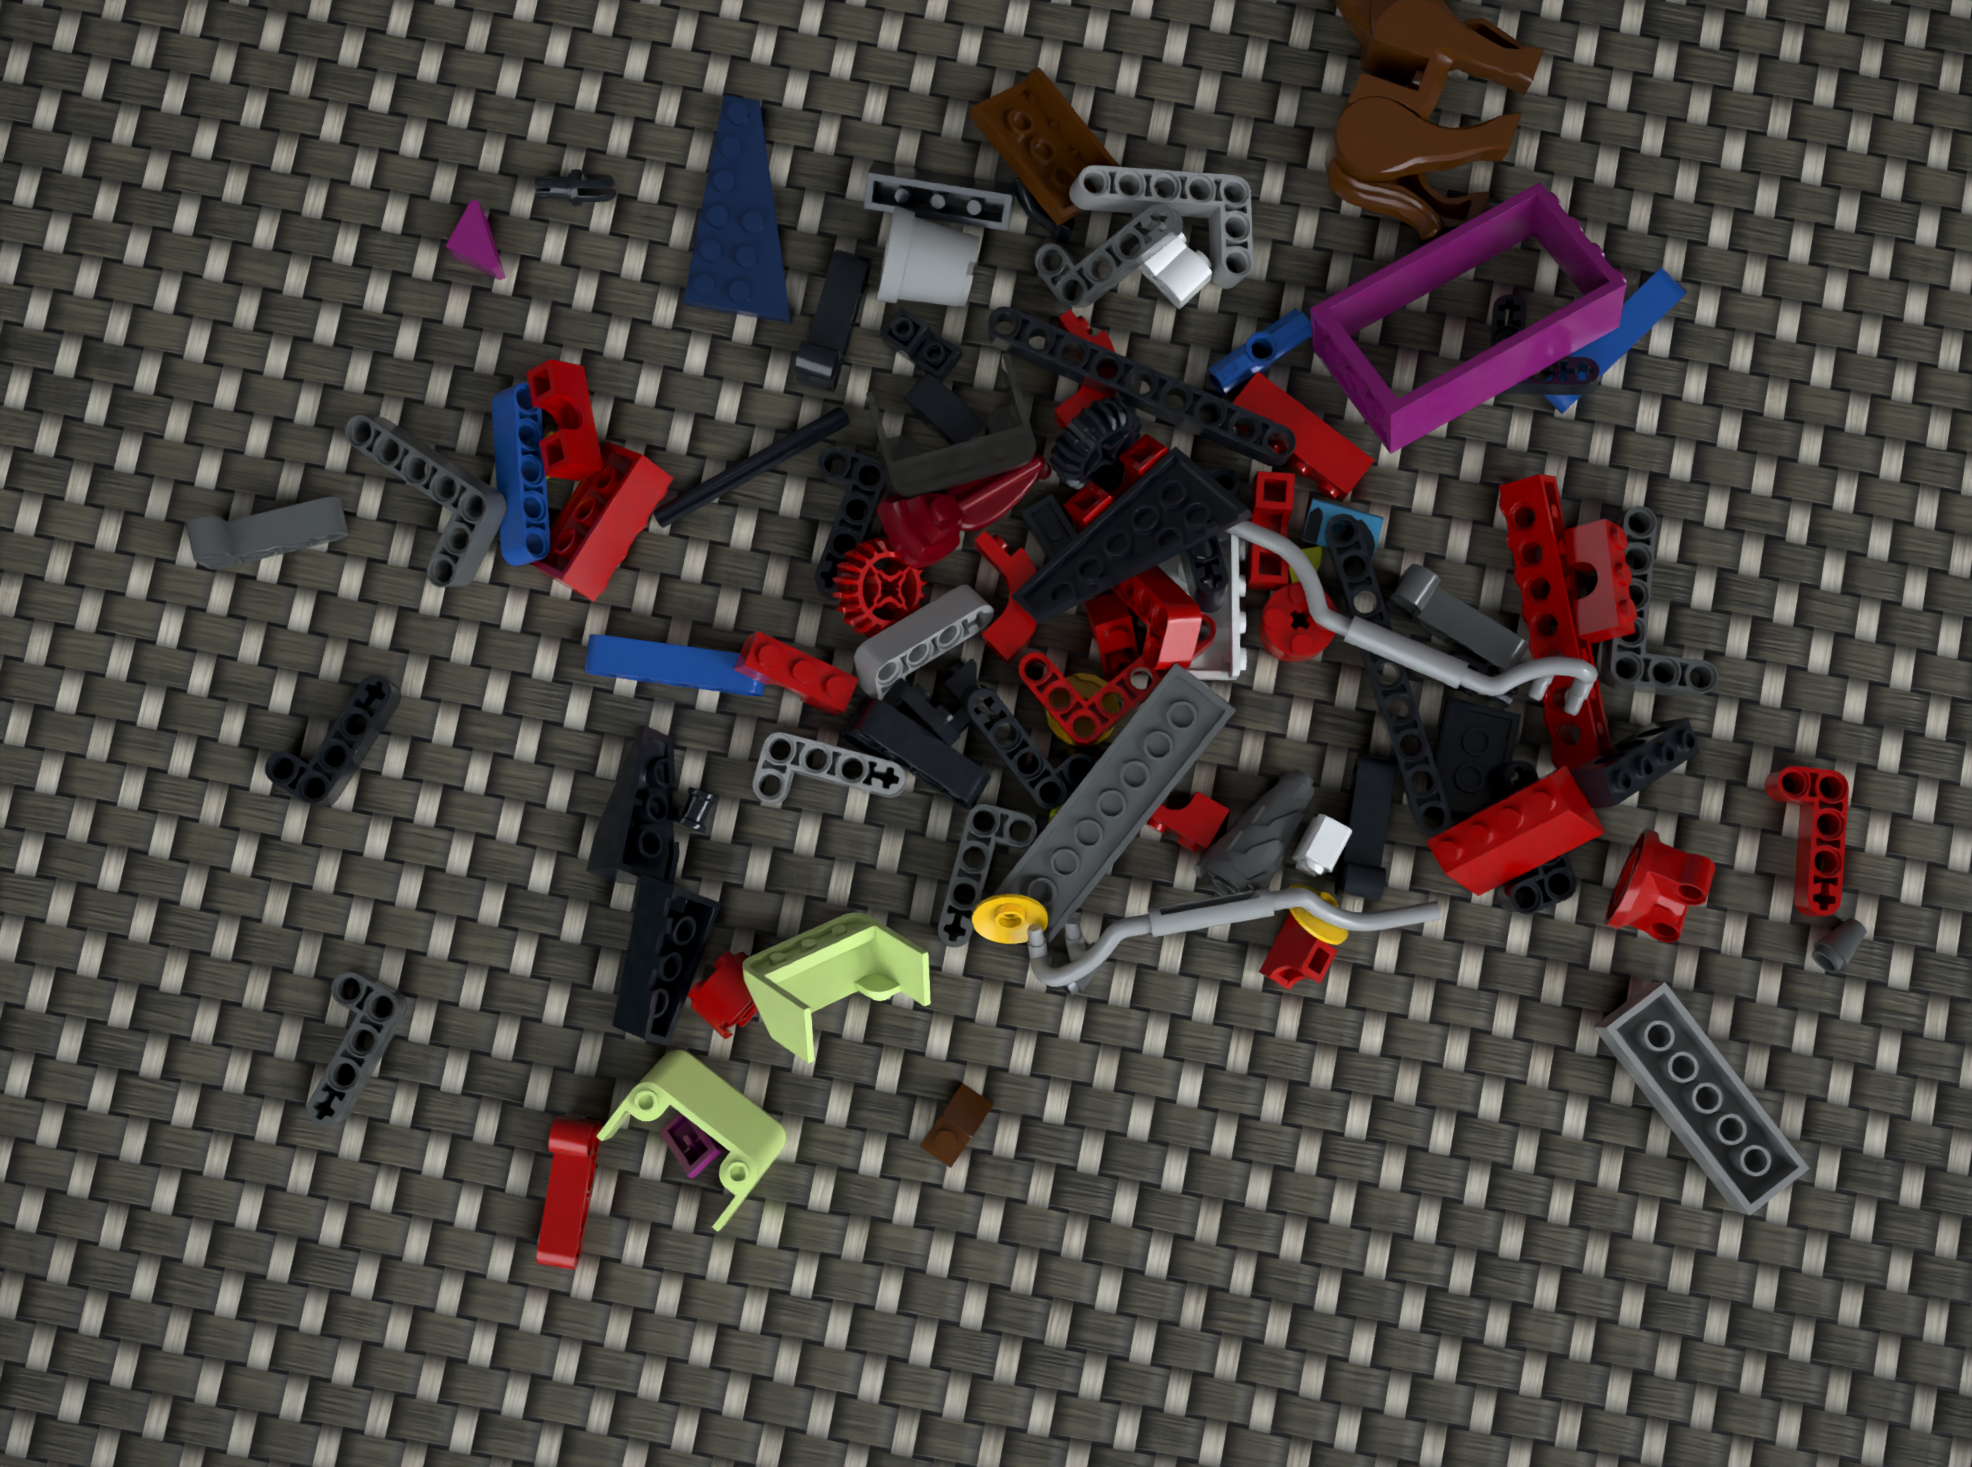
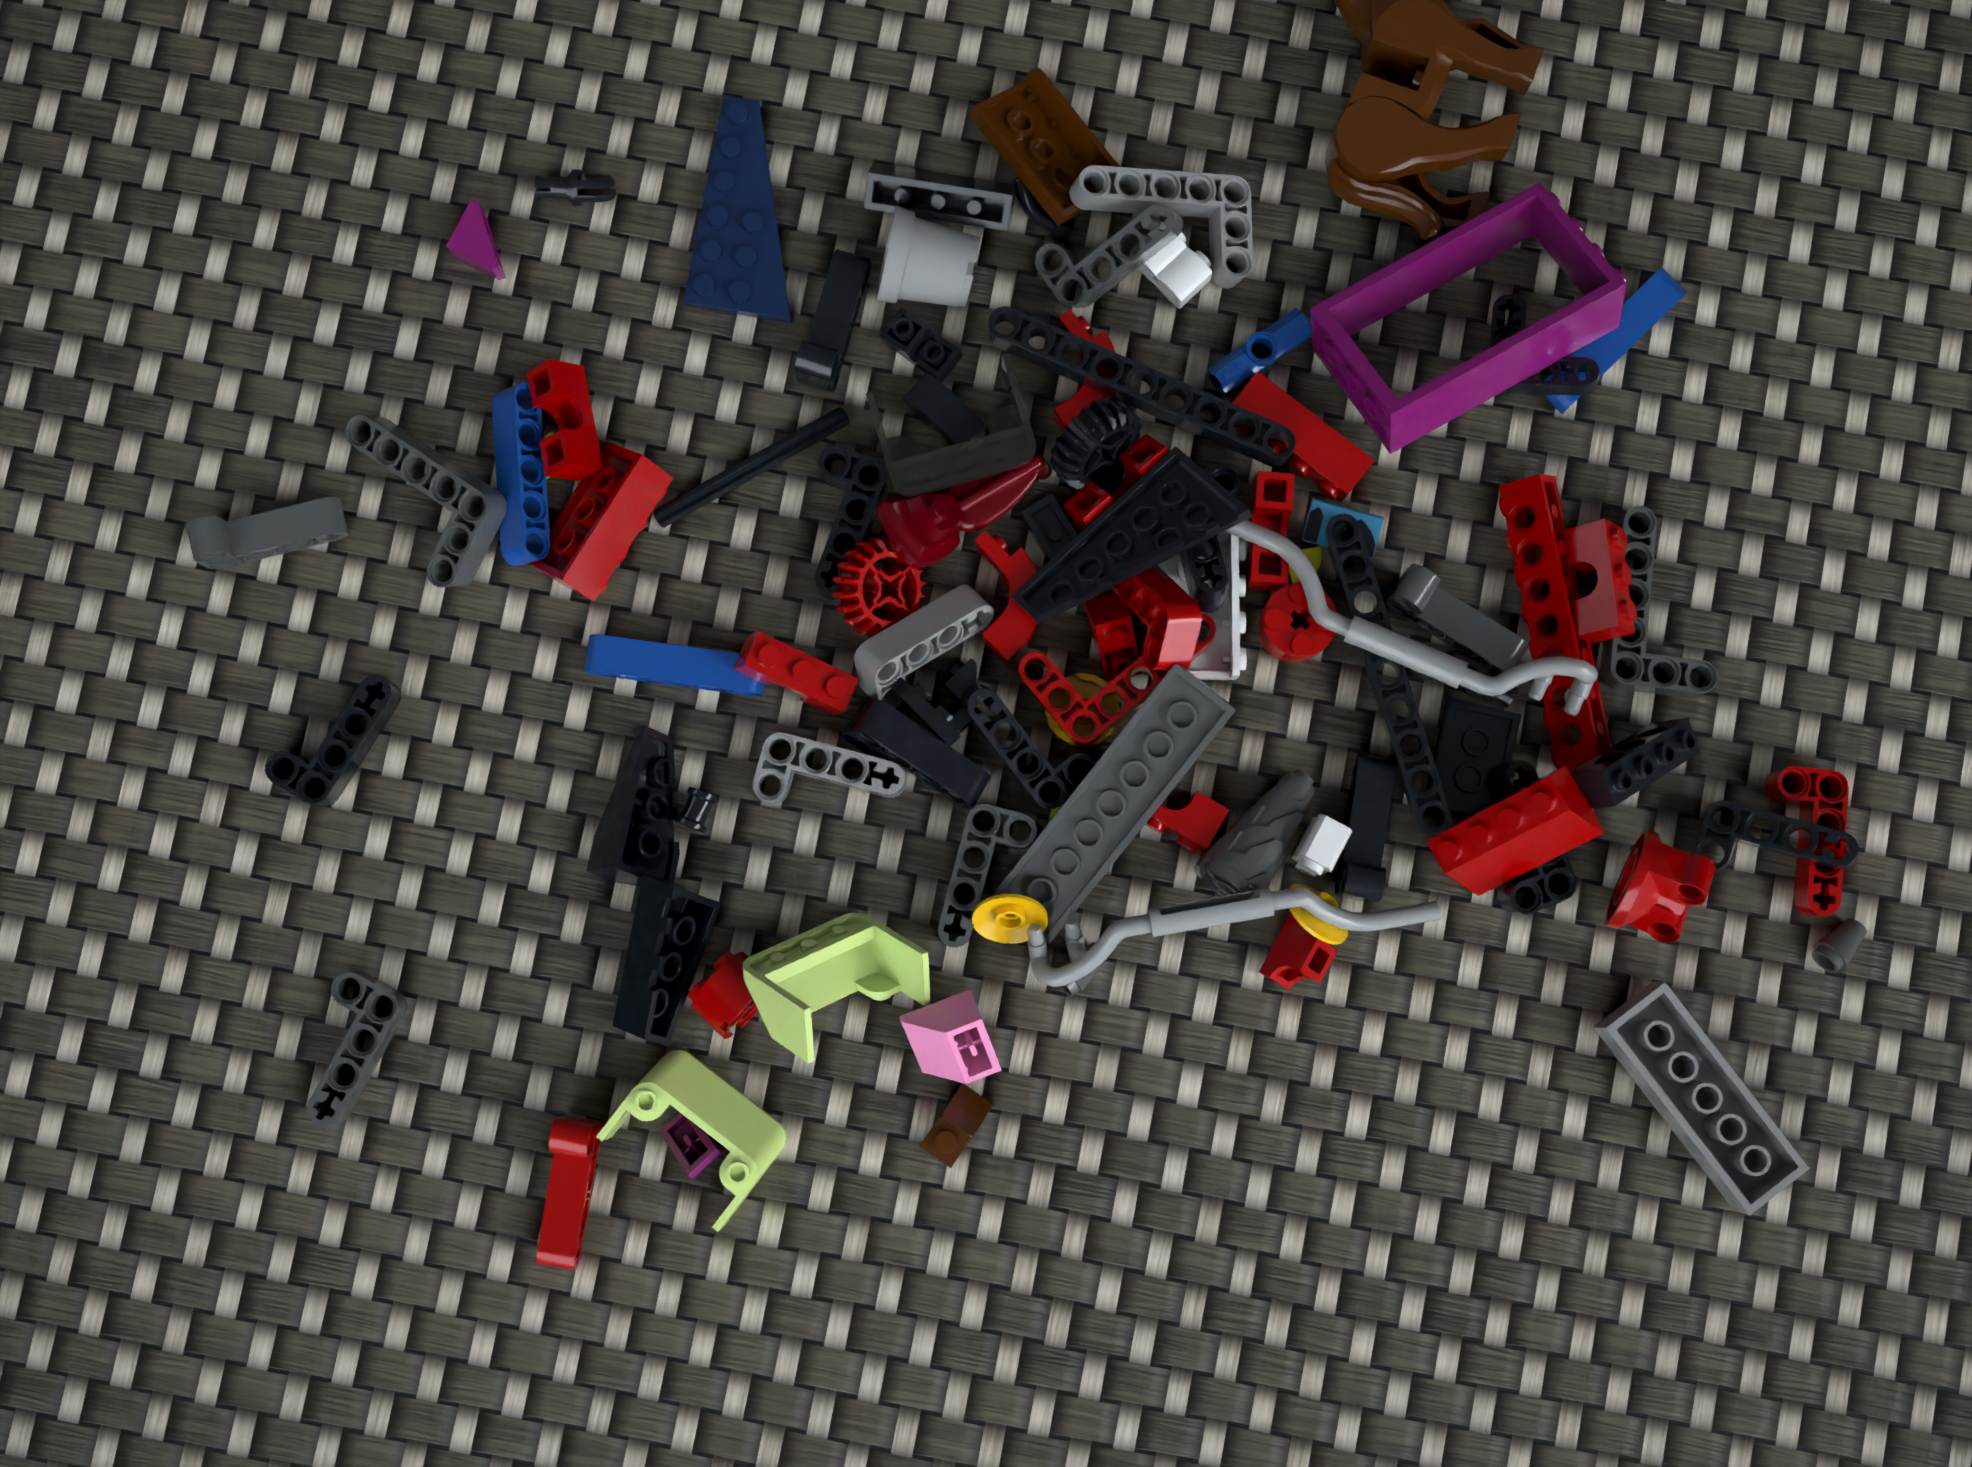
none -> bright pink slope [899,989,1002,1084]
none -> black beam [1695,800,1859,873]

